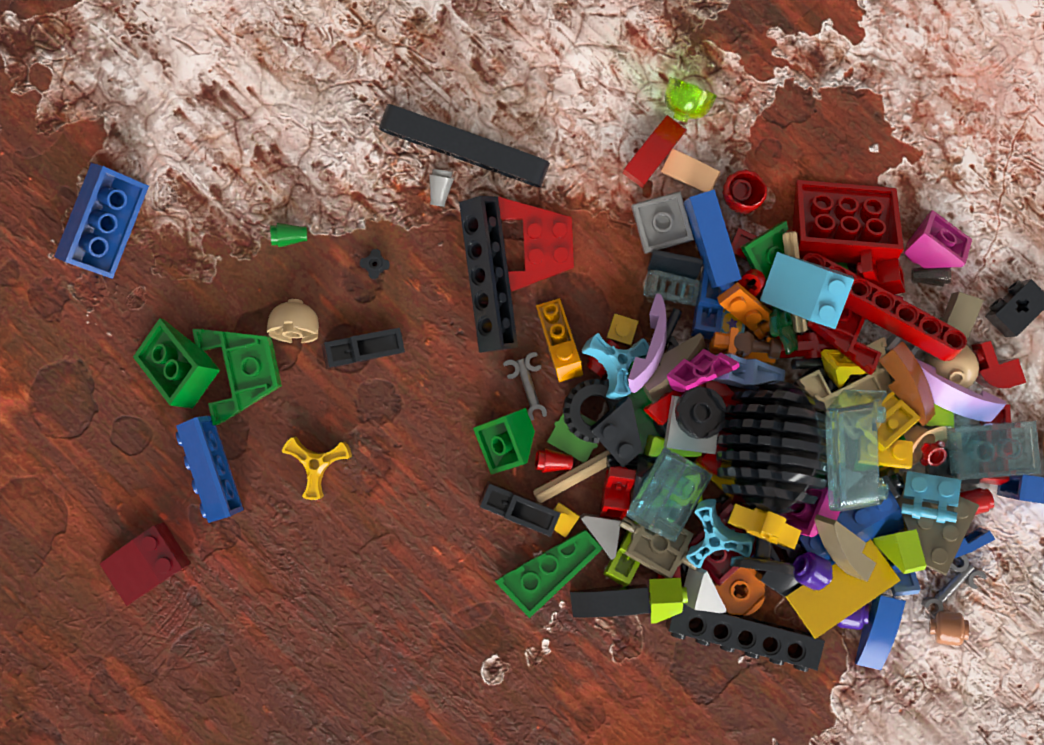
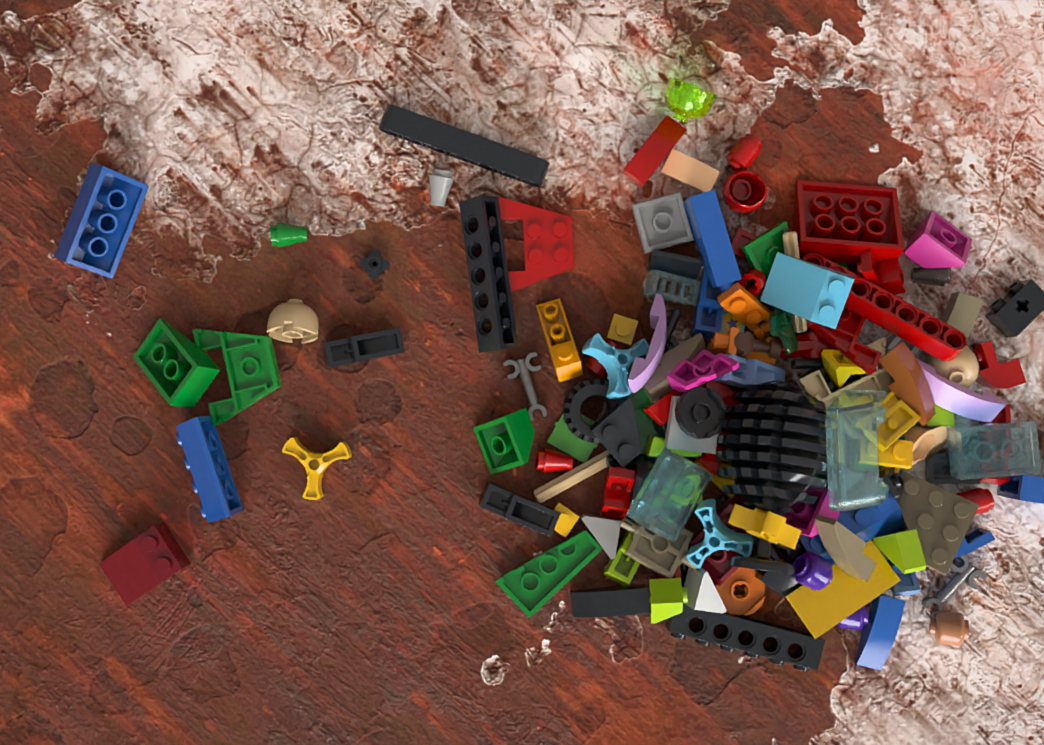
medium azure plate [901,471,961,523] -> none
red plate [920,440,947,466] -> none
none -> red brick [726,134,762,172]

